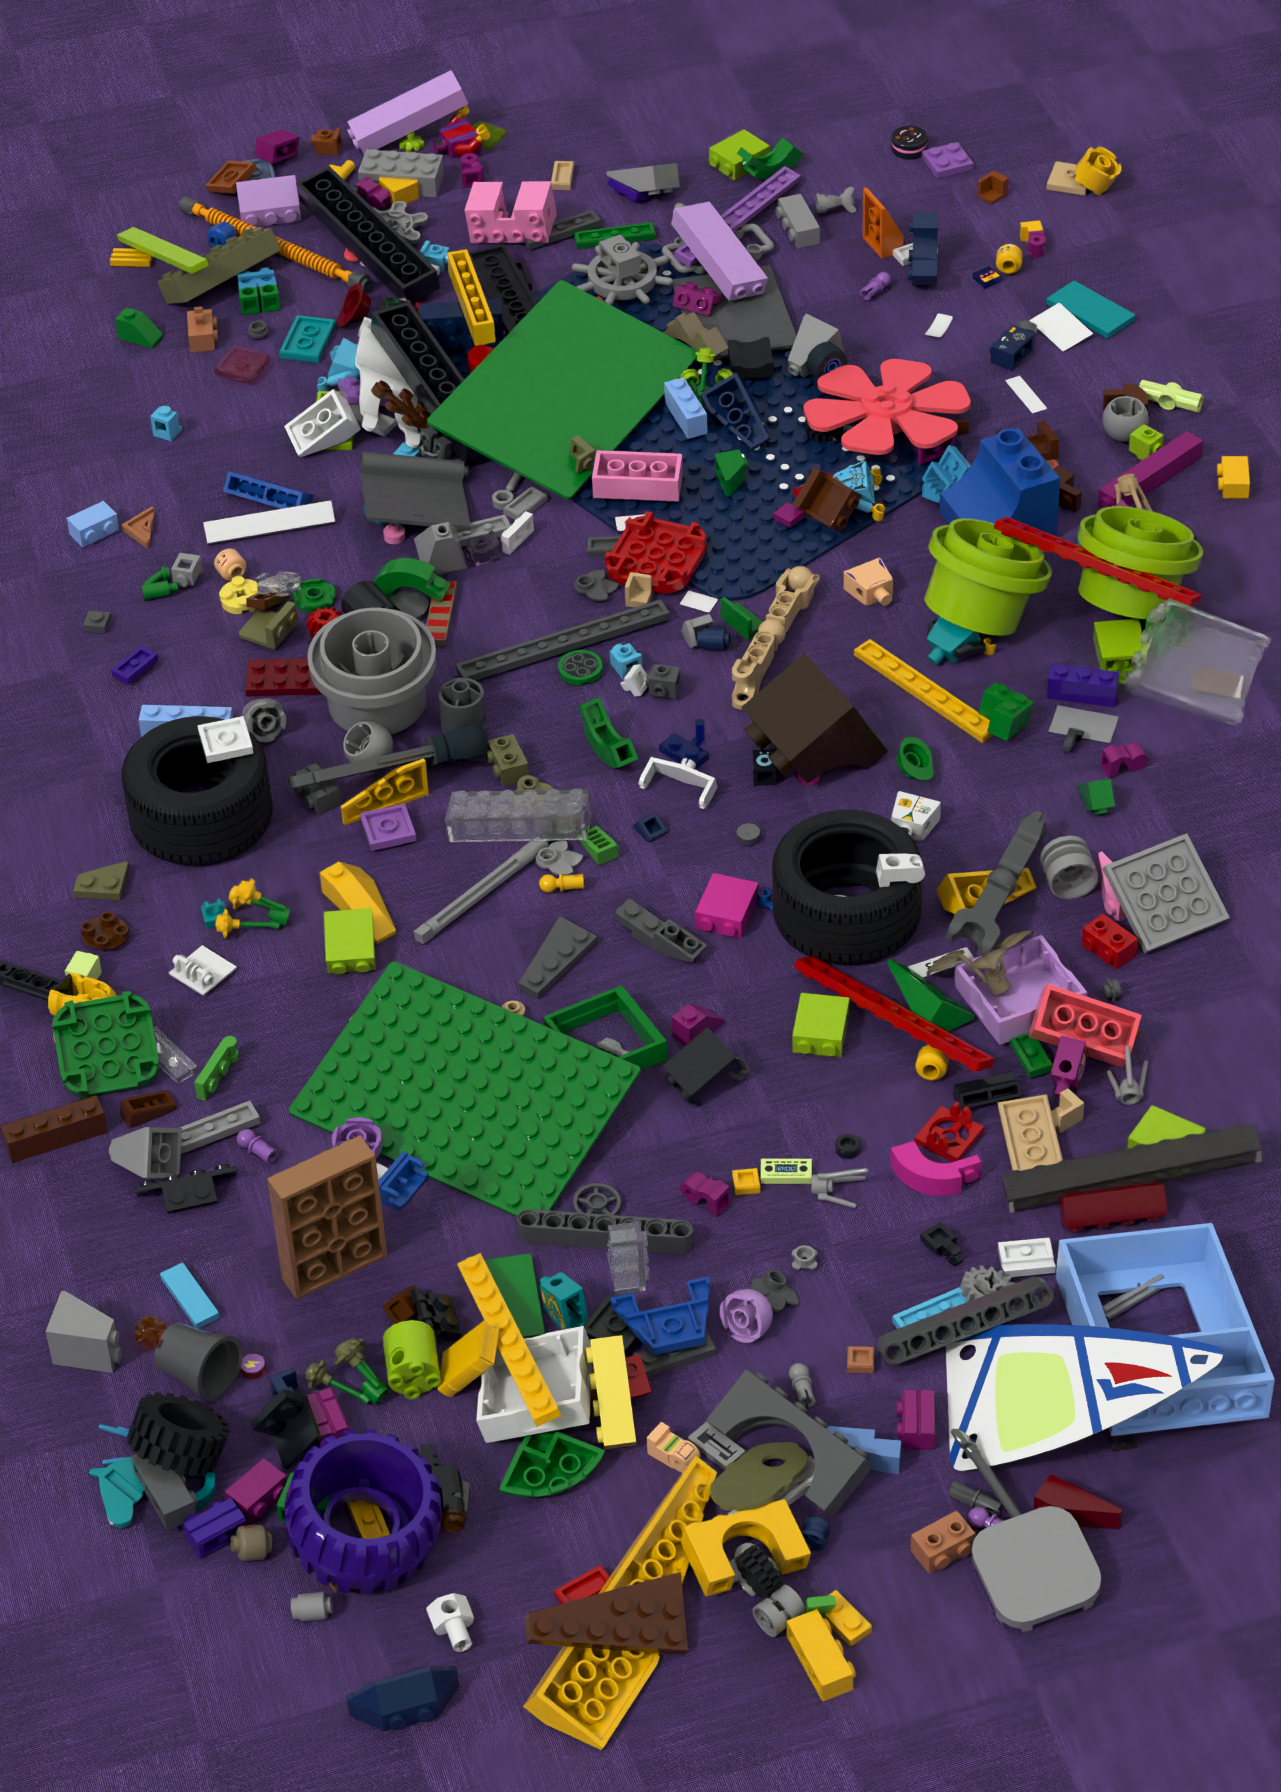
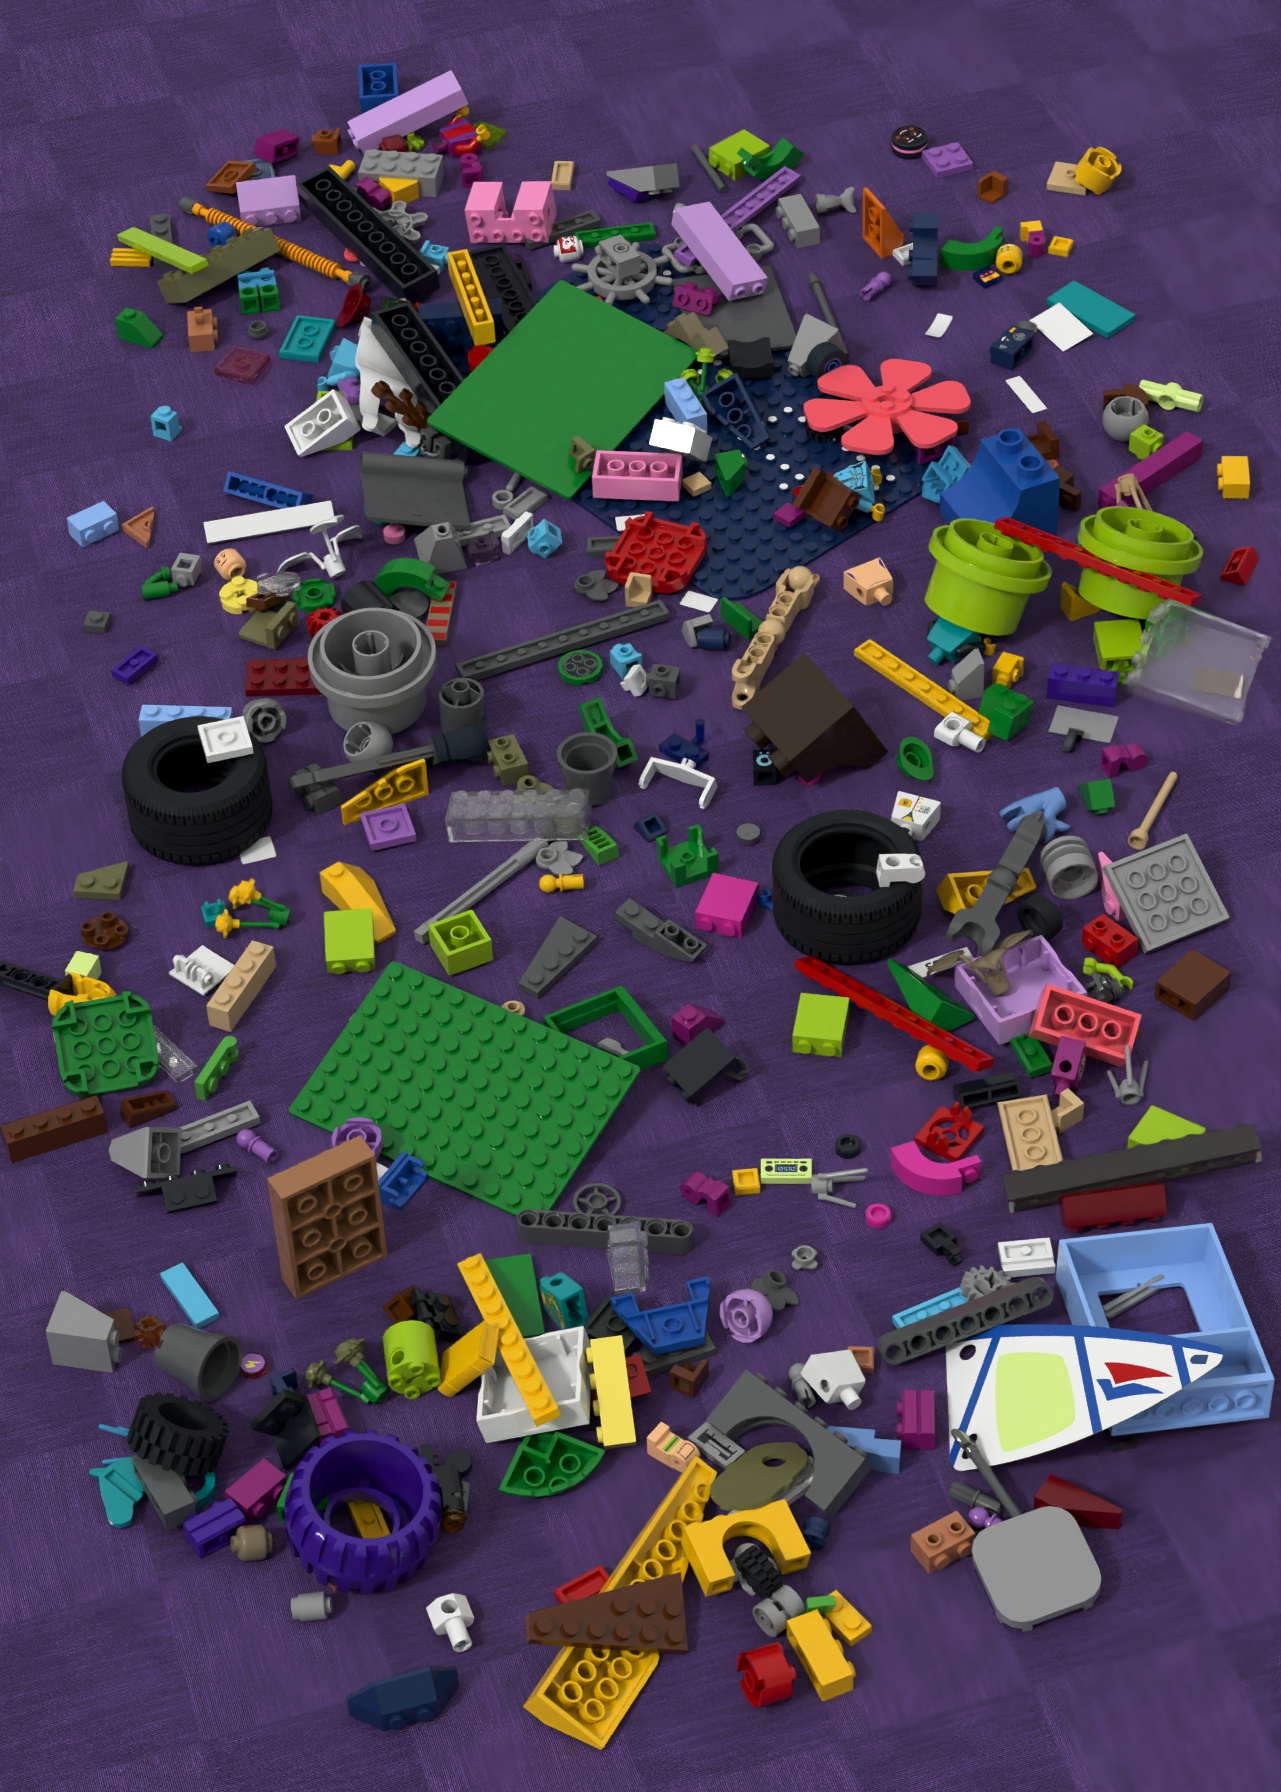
none -> reddish brown slope [105,1308,136,1343]
none -> dark grey plate [150,214,175,269]
none -> tan brick [206,940,276,1032]
none -> white sticker [239,836,276,864]
none -> white plant [277,515,362,579]
none -> blue brick [358,63,399,114]
none -> dark red head [379,134,409,152]
none -> lime brick [428,909,493,976]
none -> black tile [445,1451,472,1478]
none -> medium azure brick [527,519,562,558]
none -> white head [553,236,583,263]
none -> dark grey piece [557,732,617,809]
none -> white brick [649,417,712,462]
none -> green panel [656,824,719,888]
none -> reddish brown panel [670,1359,709,1398]
none -> tan tile [682,472,712,497]
none -> dark grey bar [691,144,727,193]
none -> red brick [736,1642,797,1708]
none -> white torso [801,1349,865,1410]
none -> dark grey bar [808,273,850,359]
none -> dark pink tile [865,1203,891,1229]
none -> white piece [934,712,986,753]
none -> green arch [940,226,1005,271]
none -> light grey slope [948,649,984,701]
none -> yellow brick [992,652,1024,689]
none -> medium blue piece [999,787,1071,843]
none -> black tyre [1017,894,1063,941]
none -> yellow tile [1048,236,1074,257]
none -> yellow slope [1060,581,1101,621]
none -> lime arm [1083,958,1133,994]
none -> dark grey bracket [1083,971,1114,1003]
none -> tan piece [1128,772,1178,850]
none -> reddish brown brick [1155,949,1231,1021]
none -> red slope [1220,546,1259,585]

